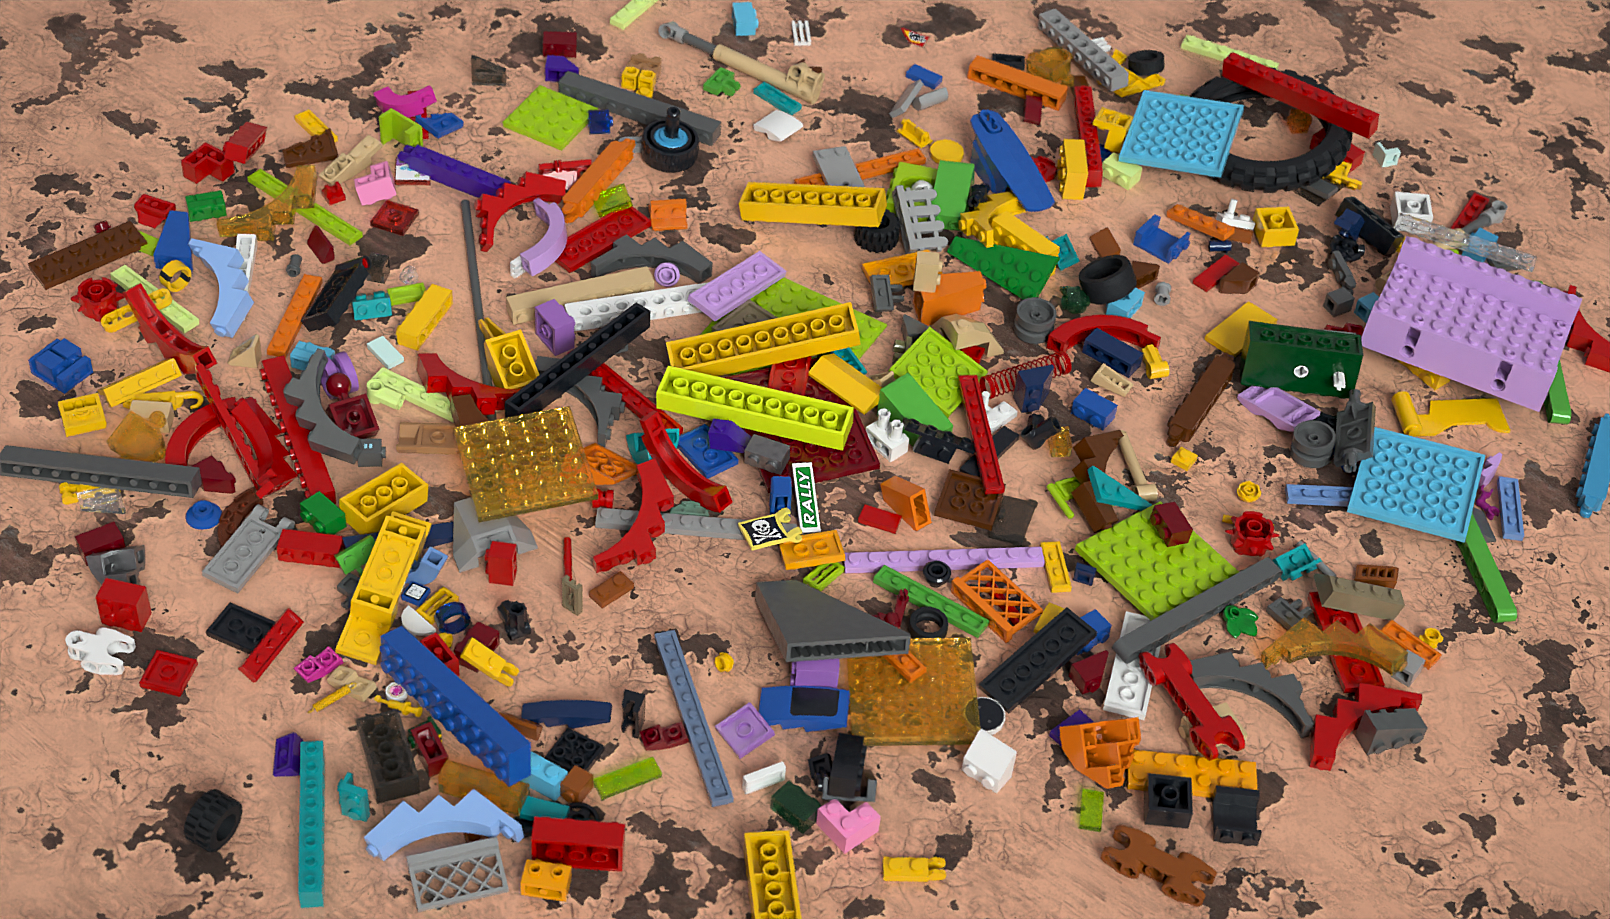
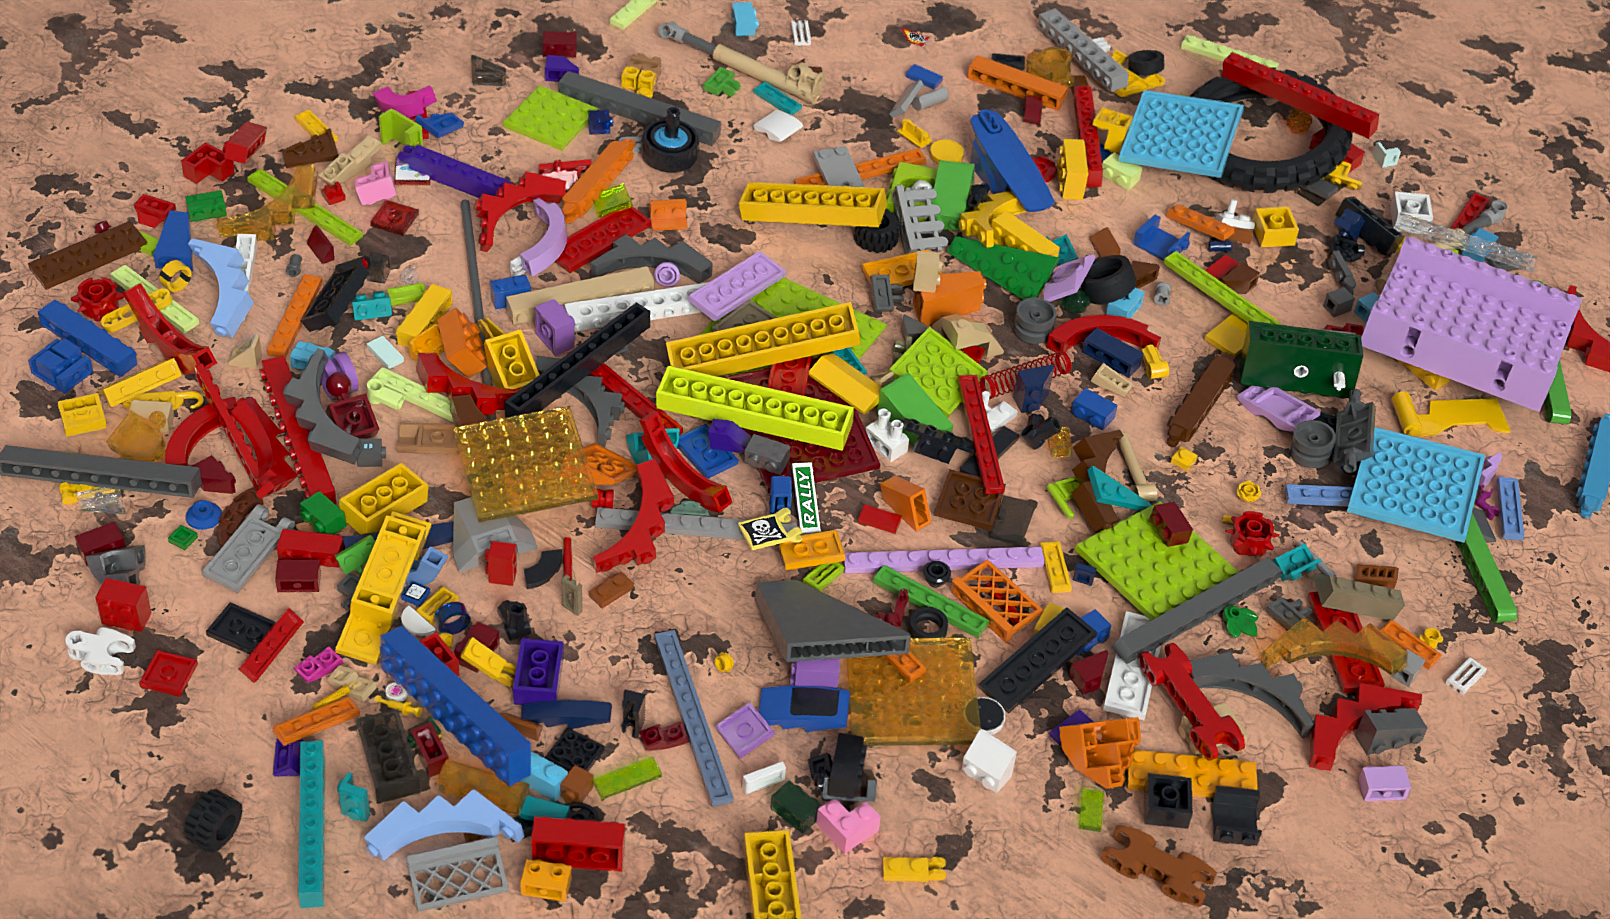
none -> blue brick [38,299,138,377]
none -> green tile [168,525,198,550]
none -> orange tile [272,697,360,746]
none -> dark red brick [275,559,321,592]
none -> light orange hinge [408,323,445,362]
none -> orange brick [437,308,487,379]
none -> blue brick [490,274,531,310]
none -> dark purple brick [513,638,564,705]
none -> black tile [524,549,563,589]
none -> lavender slope [1044,254,1096,302]
none -> lime plate [1163,251,1282,325]
none -> lavender brick [1358,765,1411,801]
none -> white tile [1445,657,1487,696]

